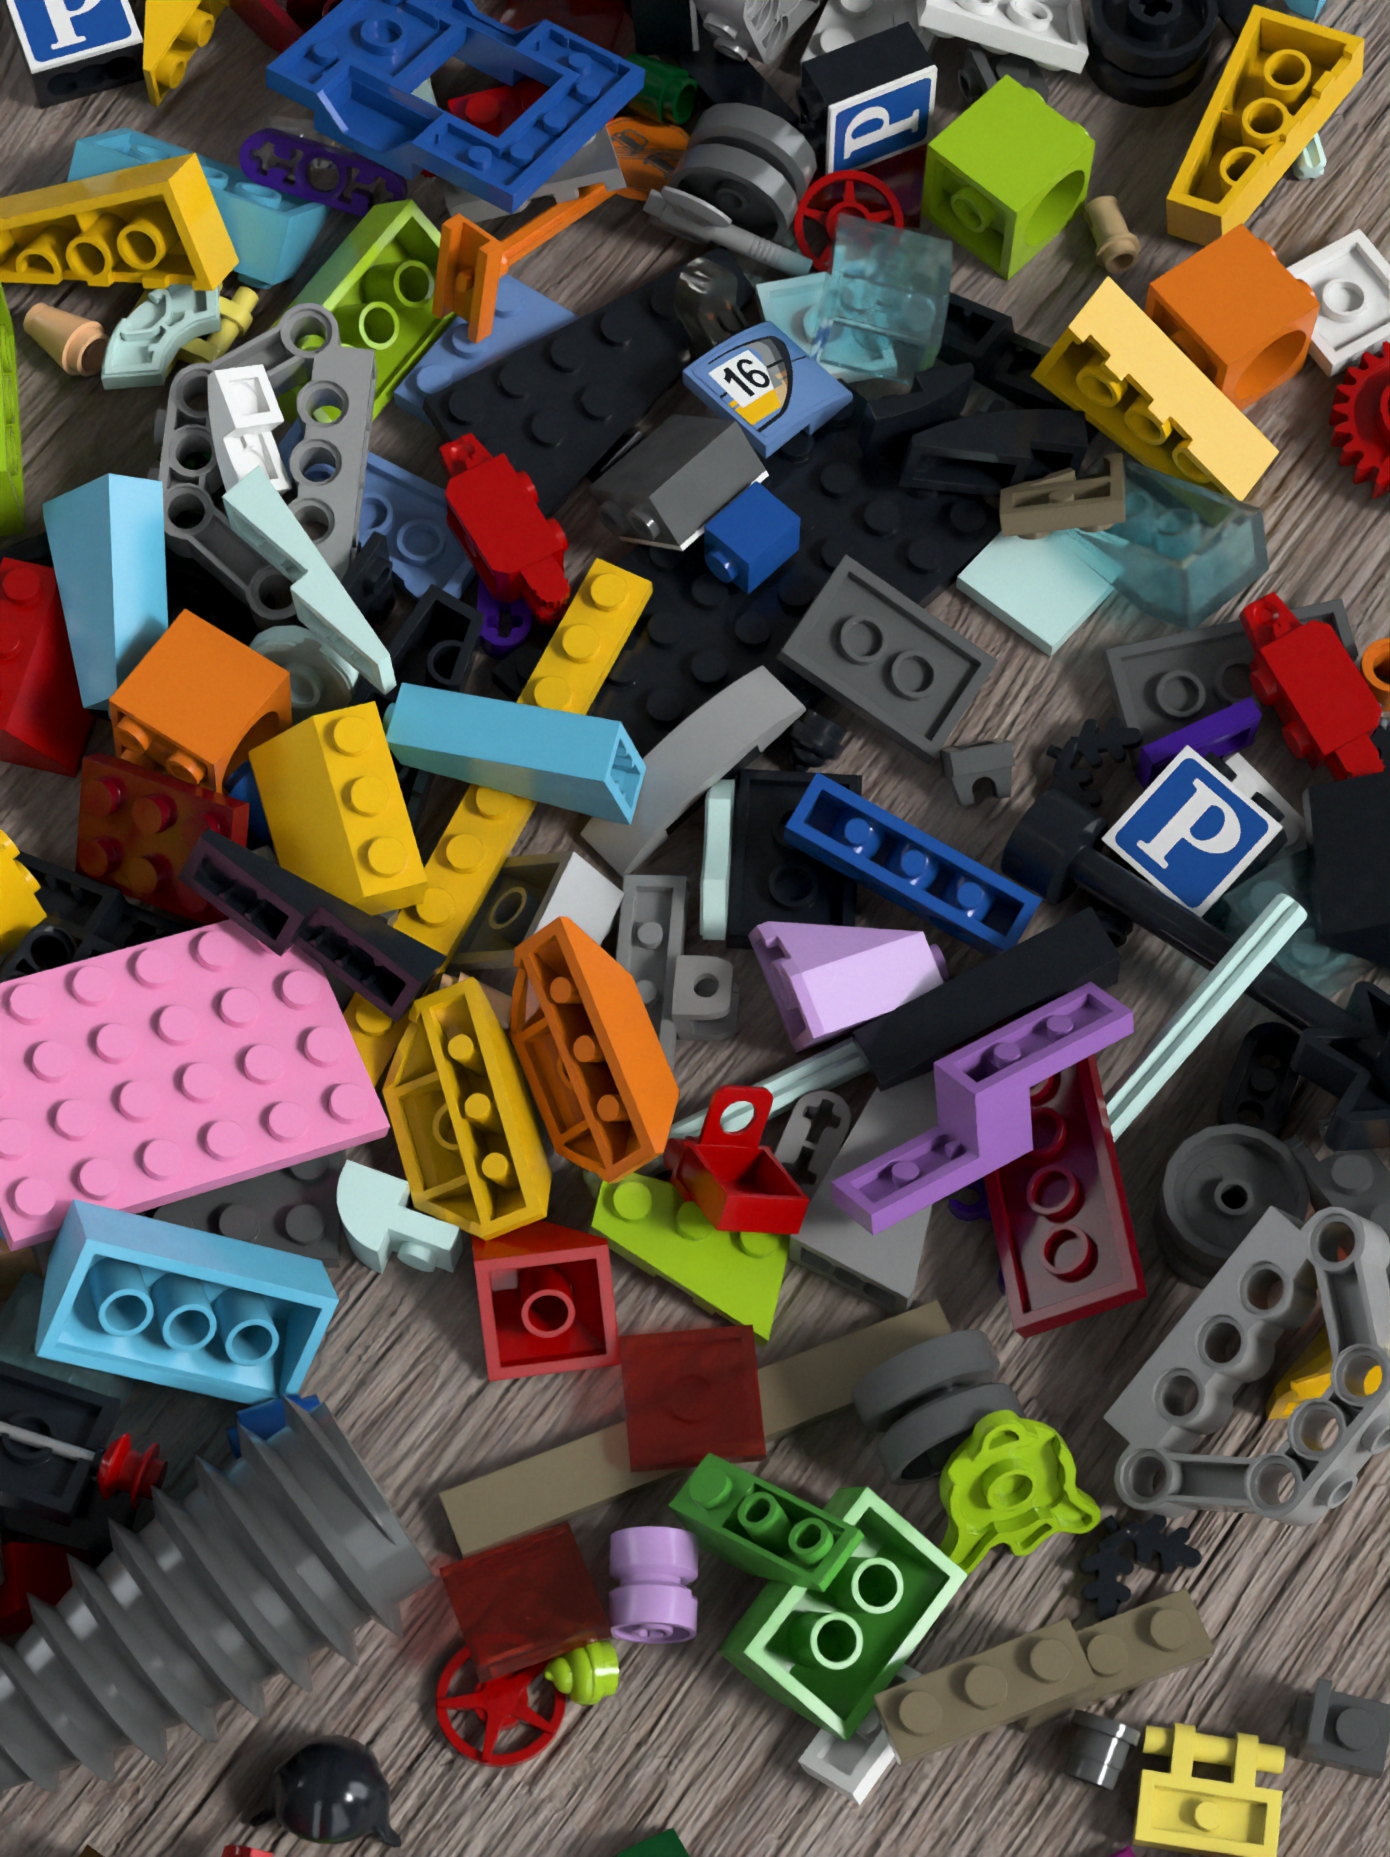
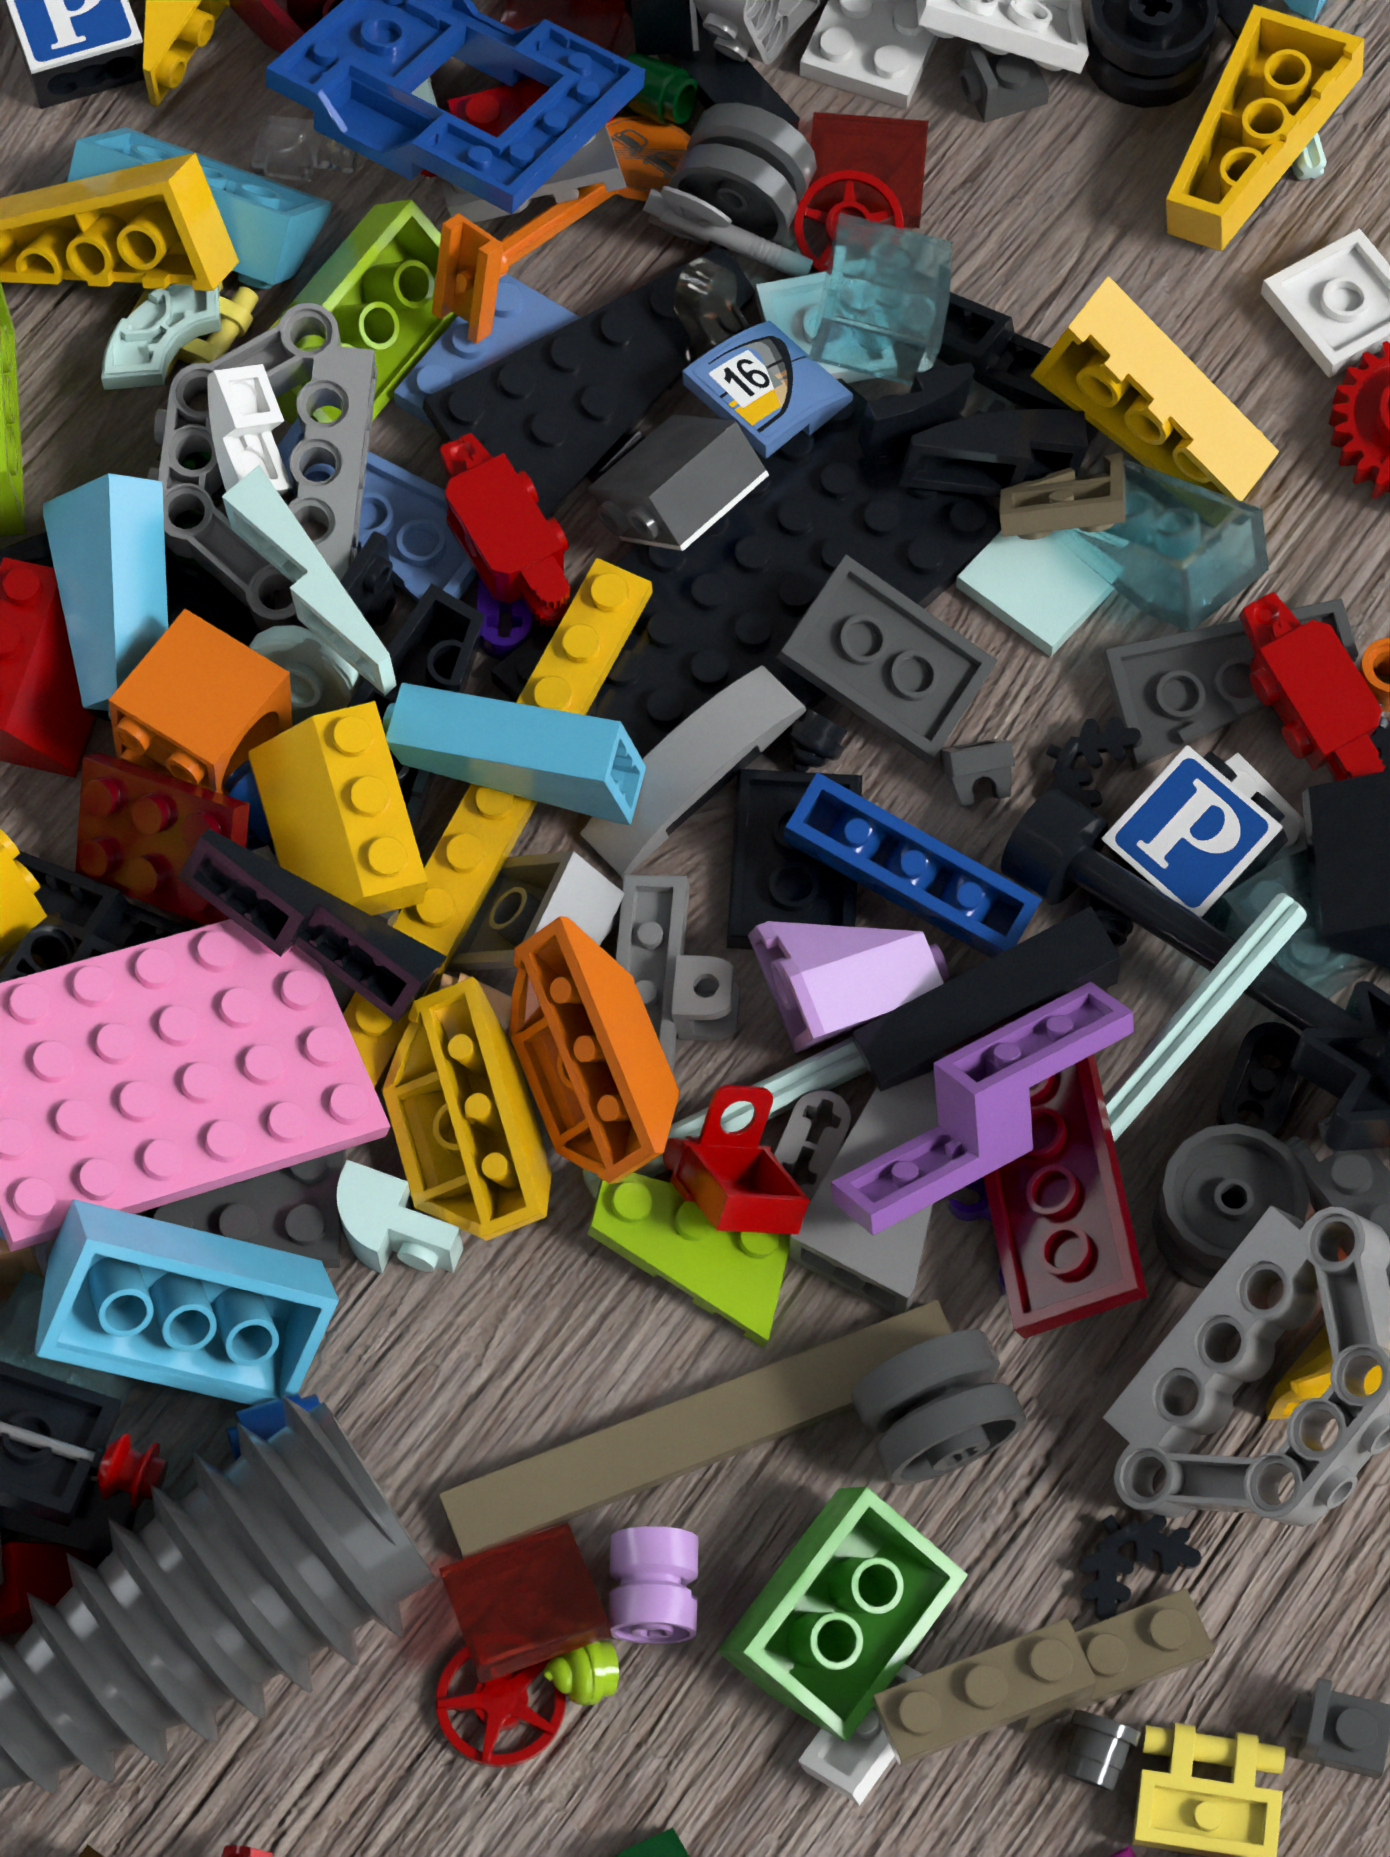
light nougat cone [23,303,110,377] -> none
dark purple beam [239,128,408,217] -> none
black hair [249,1735,402,1848] -> none
red slope [471,1220,621,1382] -> none
clear red tile [619,1324,766,1473] -> none
bright green slope [668,1452,865,1593] -> none
light aqua tile [700,779,734,940] -> none
blue brick [704,481,801,595] -> none
piece [795,22,937,176] -> none
lime brick [921,74,1096,281] -> none
lime tile [938,1410,1101,1575] -> none
tan pin [1083,196,1141,273] -> none
dark purple tile [1135,697,1262,791] -> none
orange brick [1144,223,1320,412] -> none

